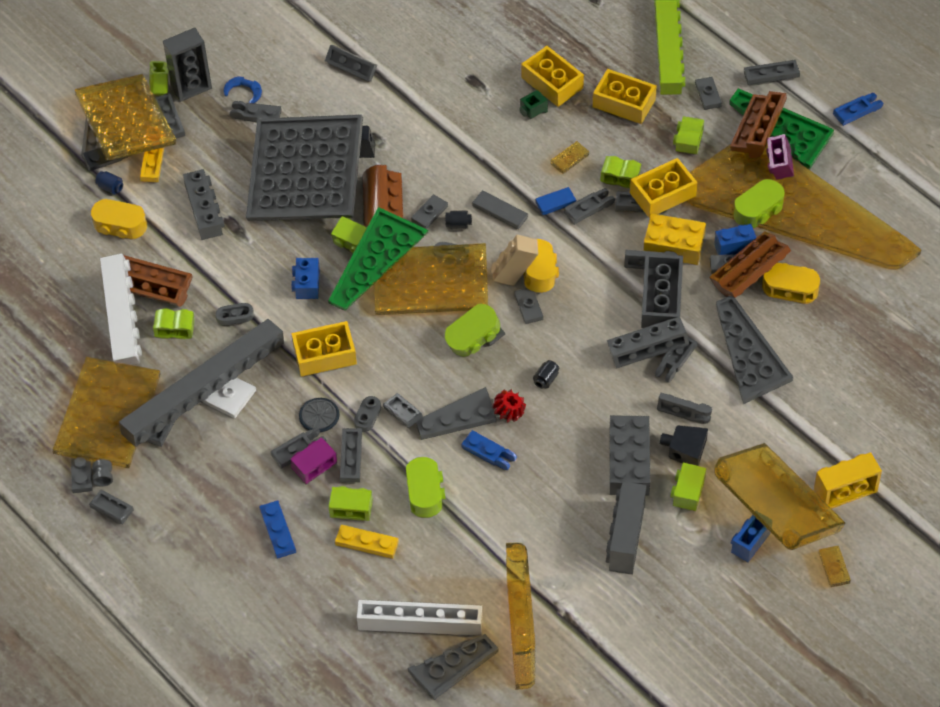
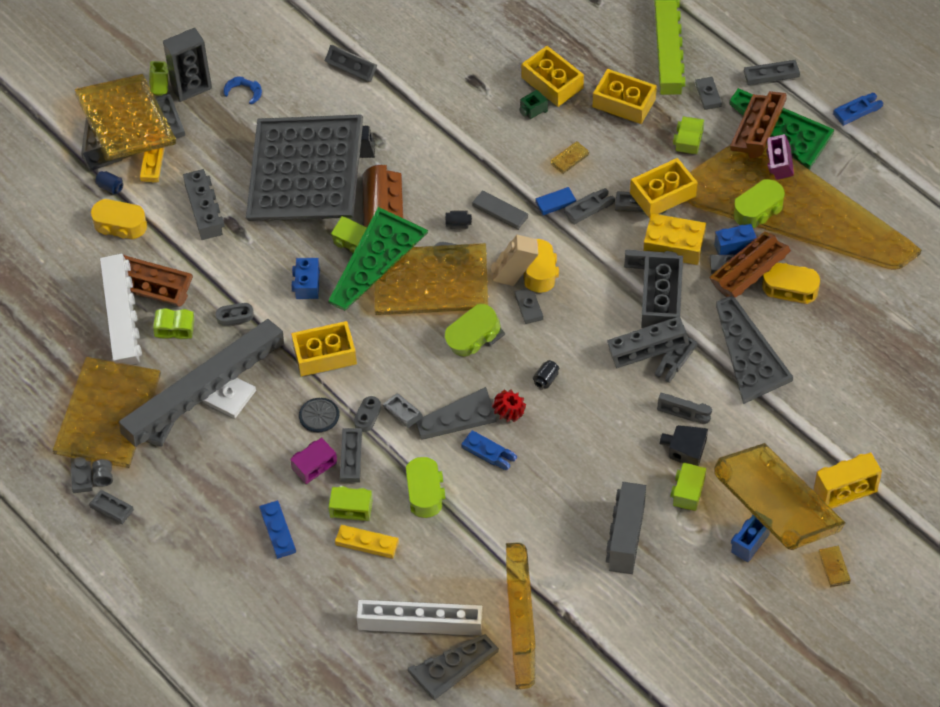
dark grey hinge [230,101,282,122] -> none
dark grey hinge [271,427,327,469] -> none
dark grey plate [411,194,448,229] -> none
lime brick [600,156,641,189] -> none
dark grey brick [609,415,650,496] -> none

